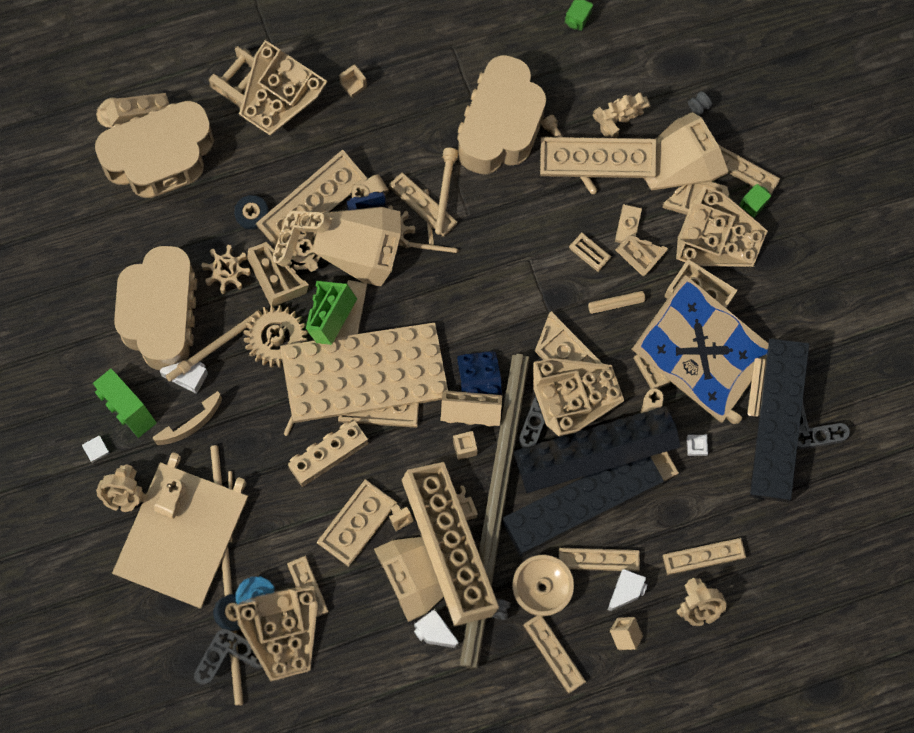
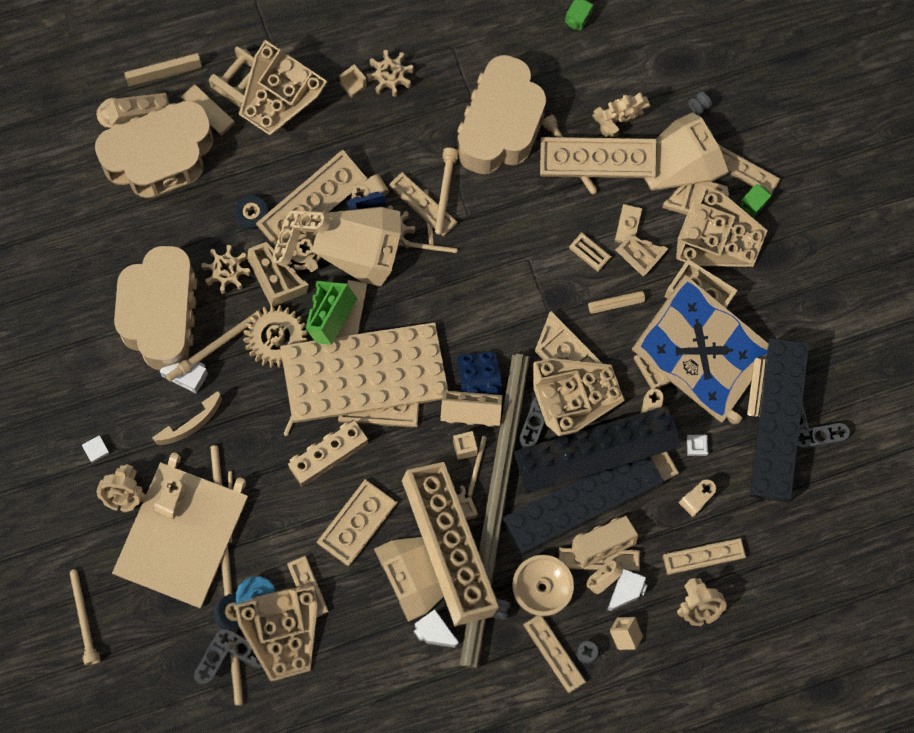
bright green wedge [93,369,157,438] -> none
tan tile [389,504,413,531] -> none
none -> tan piece [70,569,100,665]
none -> tan tile [125,54,202,86]
none -> tan tile [181,84,235,136]
none -> tan gear [367,50,413,97]
none -> tan axle [467,435,487,497]
none -> tan brick [572,516,638,568]
none -> dark grey wheel [577,641,598,664]
none -> tan beam [587,560,622,594]
none -> tan piece [679,480,716,517]

